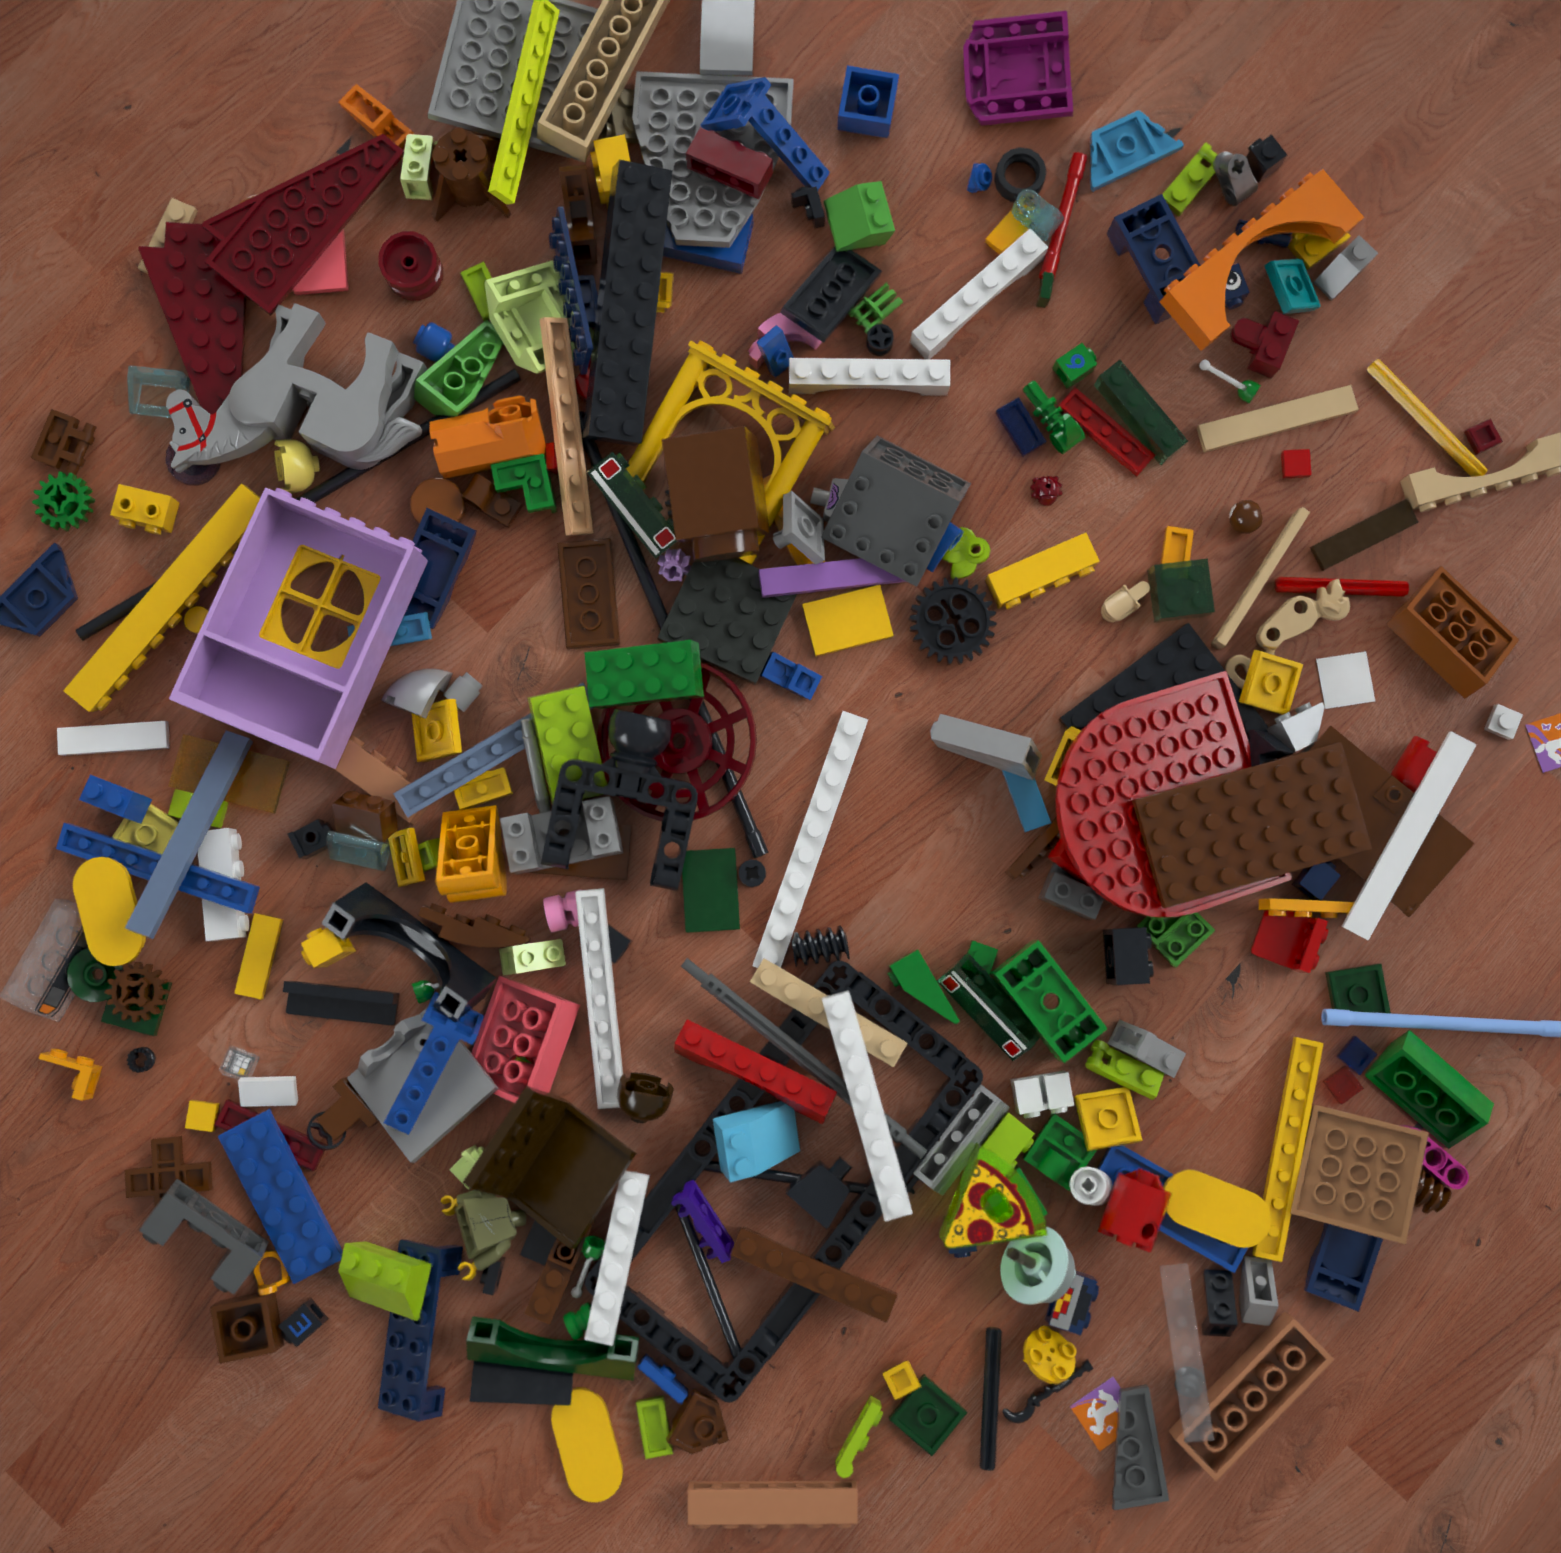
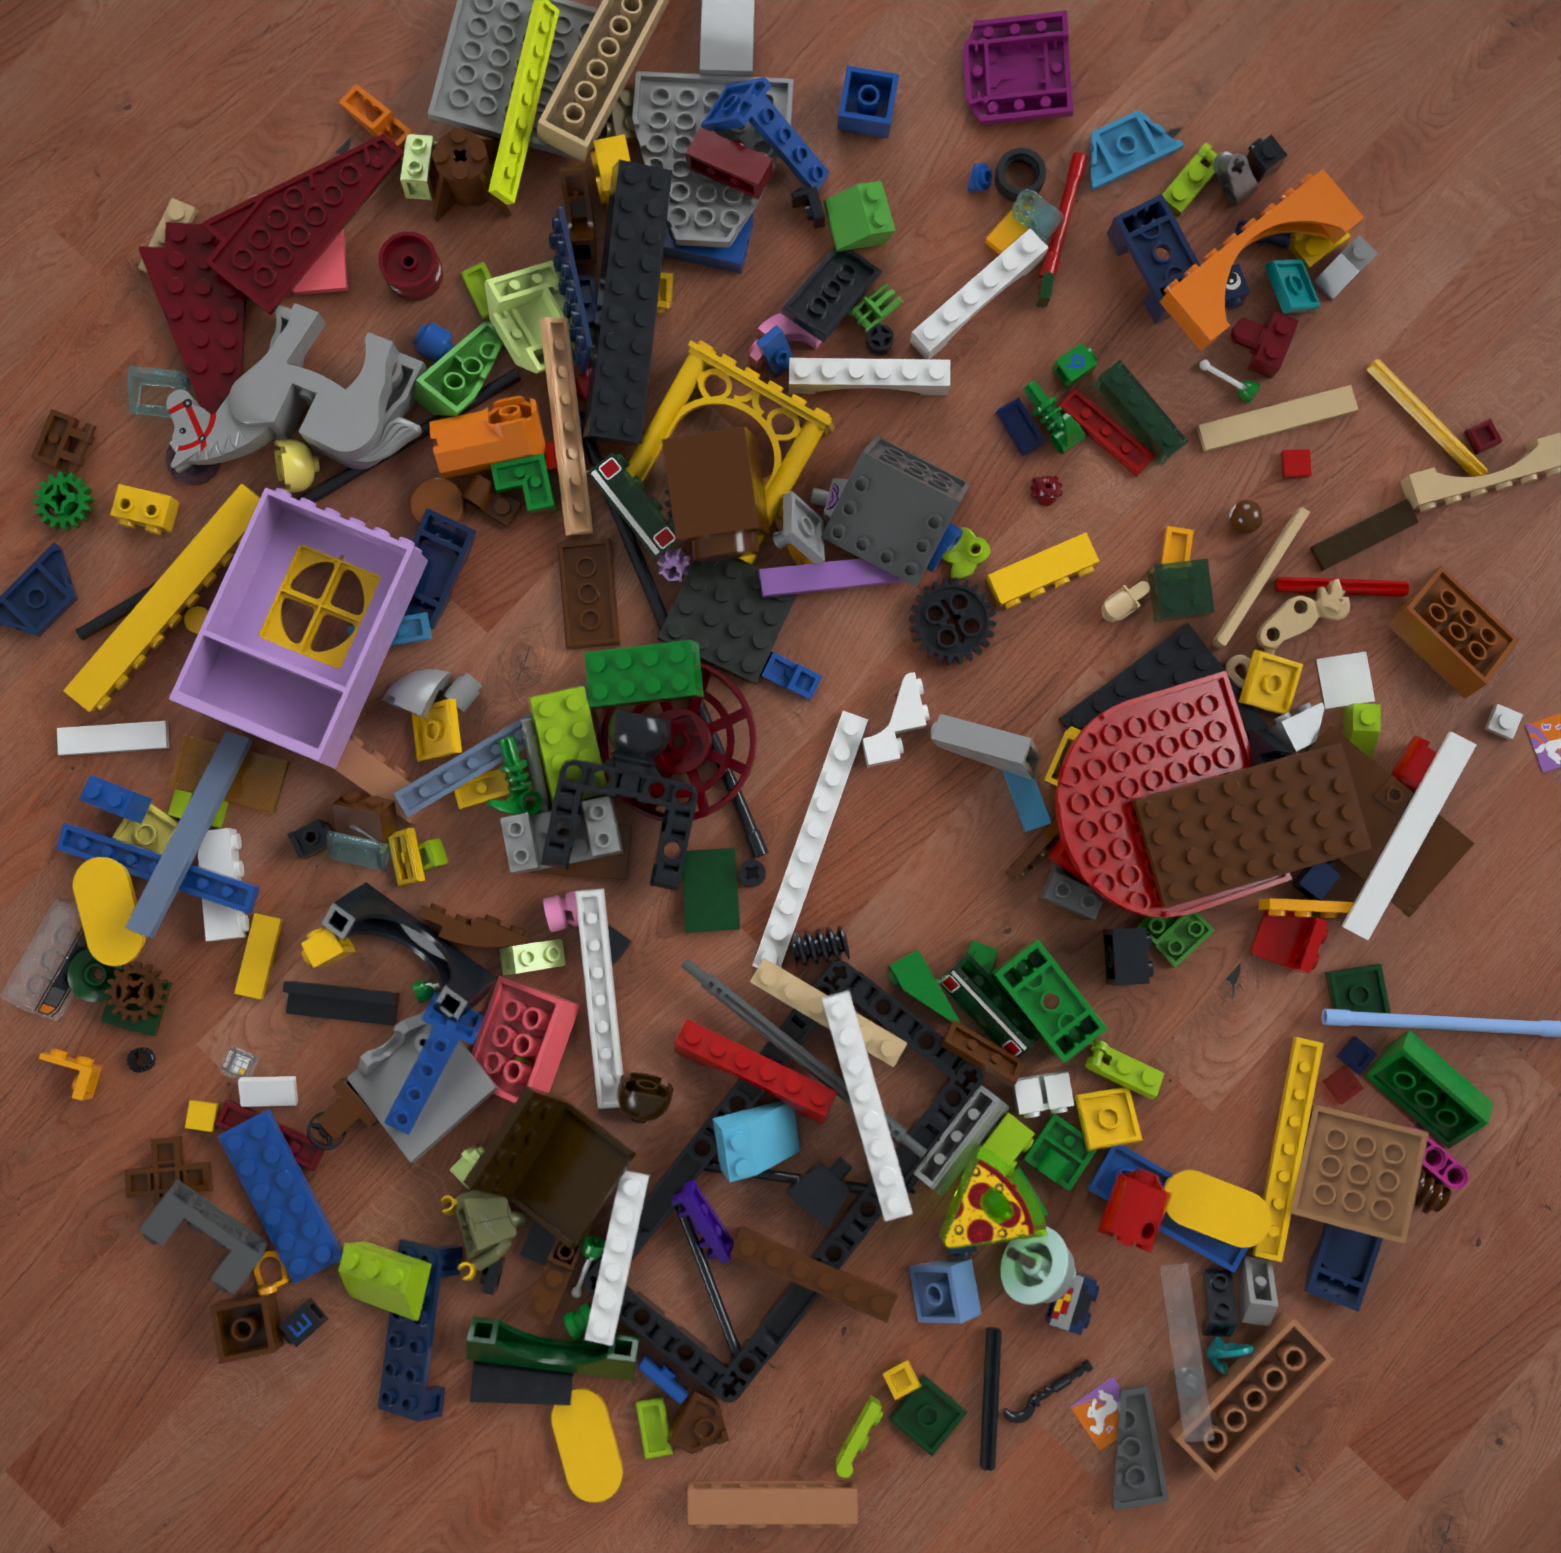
light orange brick [436,805,507,903] -> none
yellow tile [802,585,894,657] -> none
yellow plate [1023,1326,1077,1384] -> none
white wheel [1070,1167,1113,1206] -> none
light grey bracket [1107,1019,1186,1078] -> none
none -> green piece [487,737,543,815]
none -> white arch [861,672,930,768]
none -> medium blue slope [909,1258,982,1324]
none -> reddish brown plate [940,1020,1024,1088]
none -> teal piece [1207,1337,1254,1374]
none -> lime slope [1343,703,1381,759]

